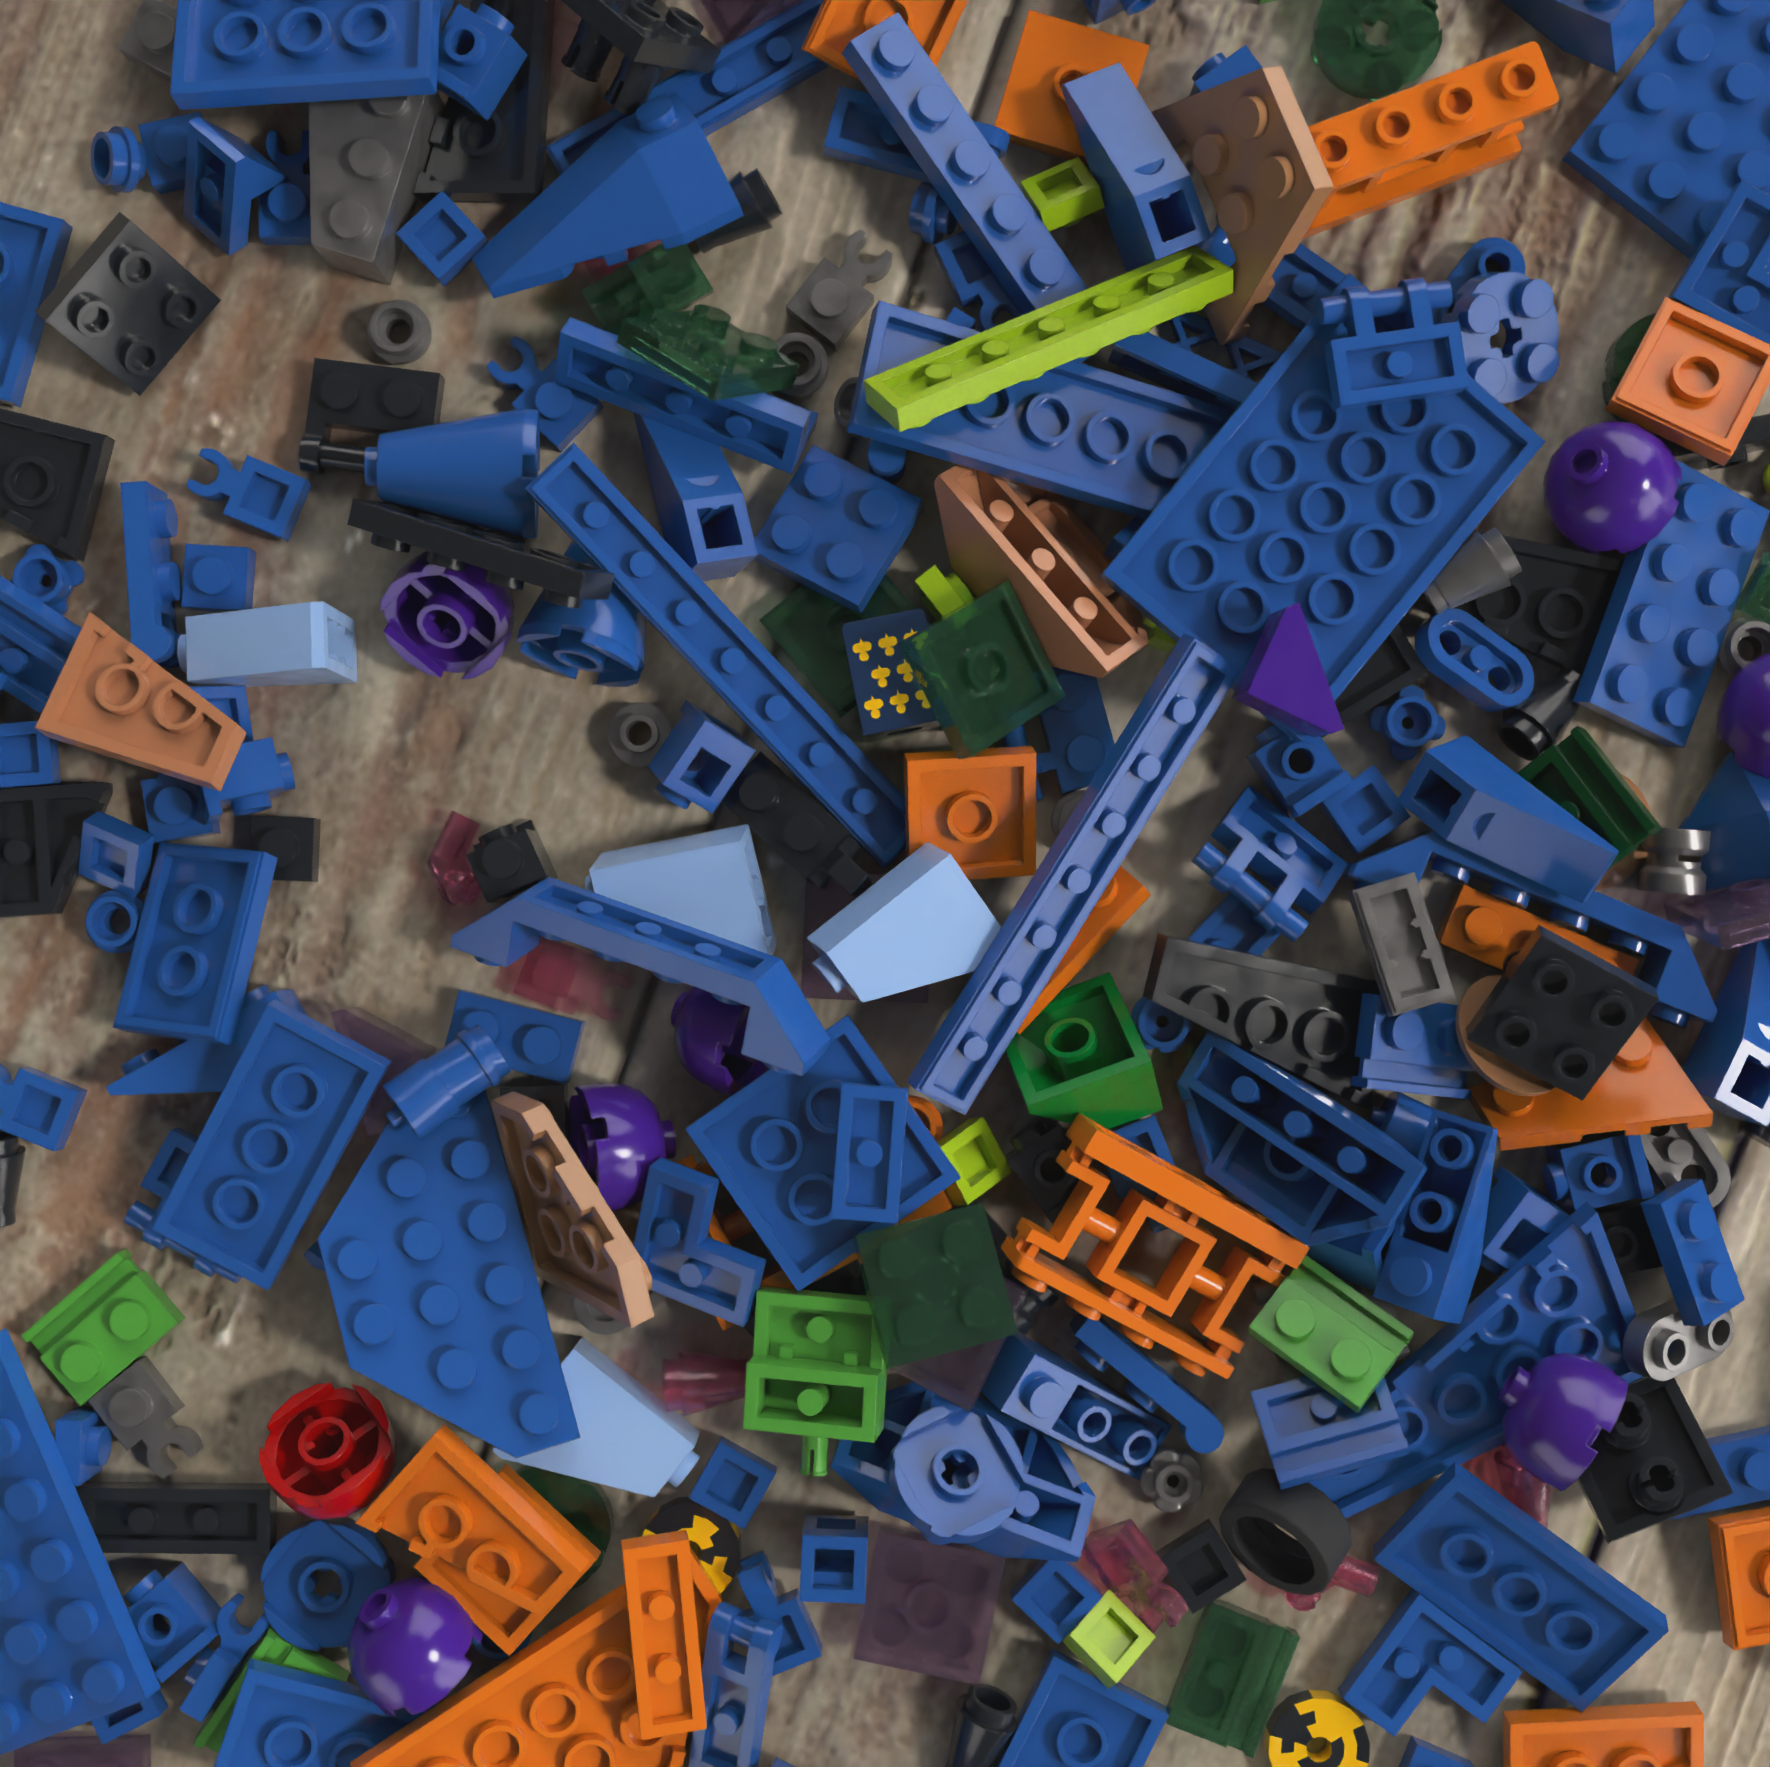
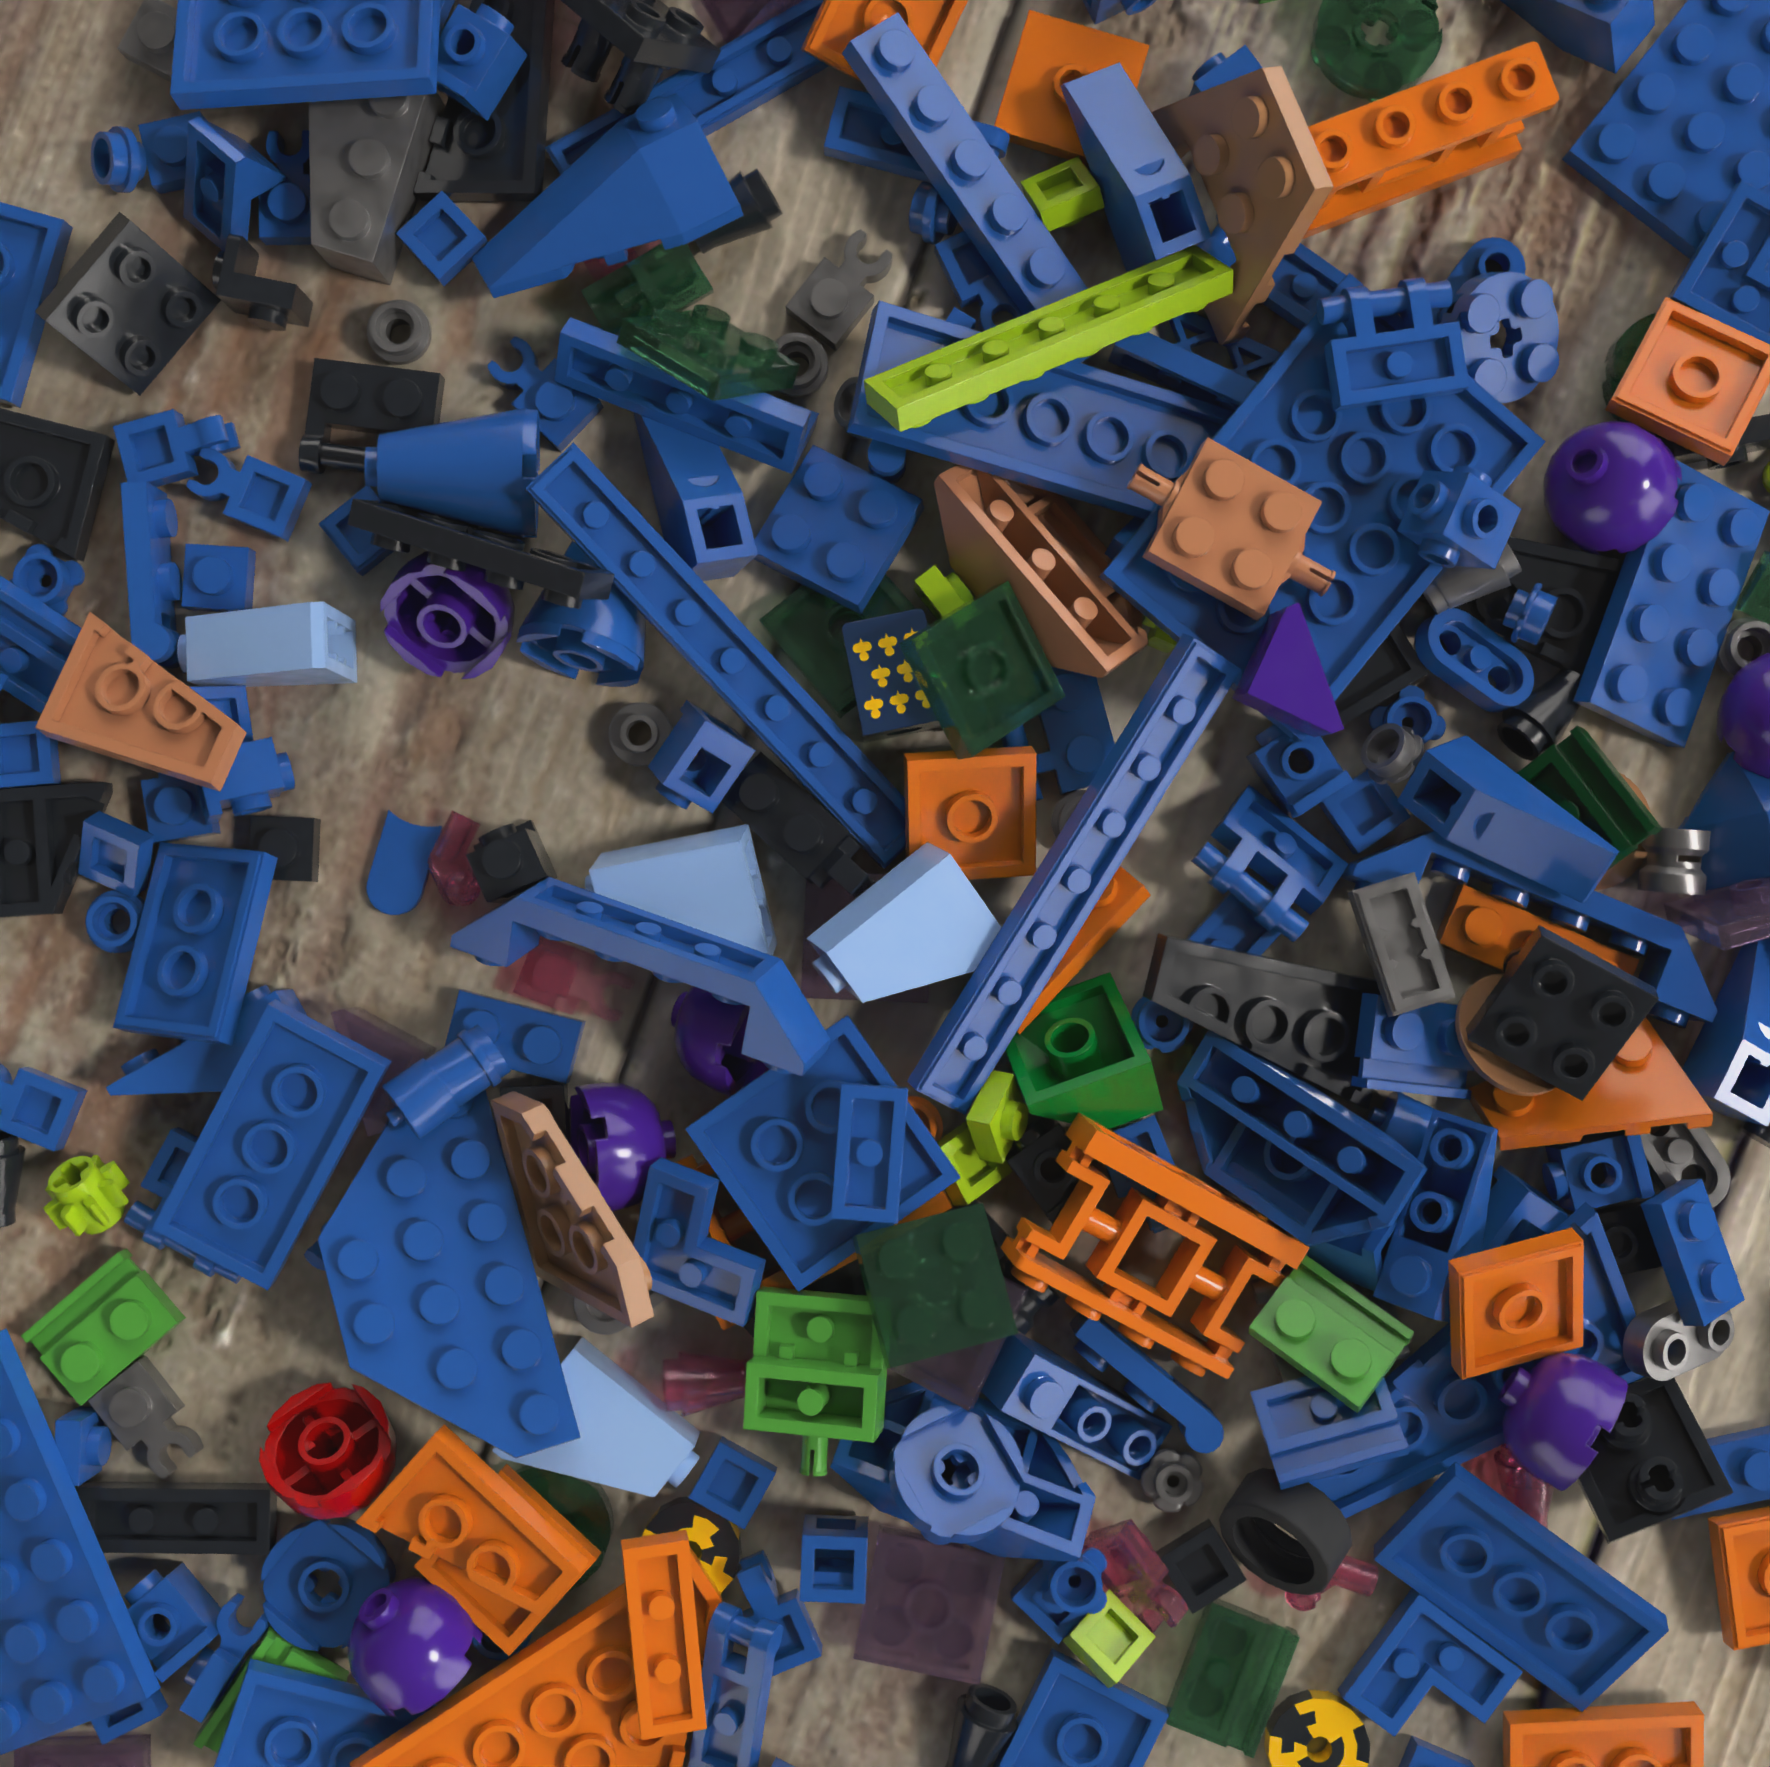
none -> lime gear [43,1155,130,1236]
none -> blue plate [113,409,241,487]
none -> black bracket [212,234,313,331]
none -> blue tile [318,486,394,576]
none -> blue piece [366,810,442,915]
none -> lime plate [966,1070,1028,1164]
none -> blue plate [1042,1547,1107,1614]
none -> nougat plate [1127,437,1336,621]
none -> flat silver plate [1361,723,1424,784]
none -> blue brick [1397,465,1521,569]
none -> orange plate [1448,1227,1584,1380]
none -> blue plate [1502,583,1558,645]

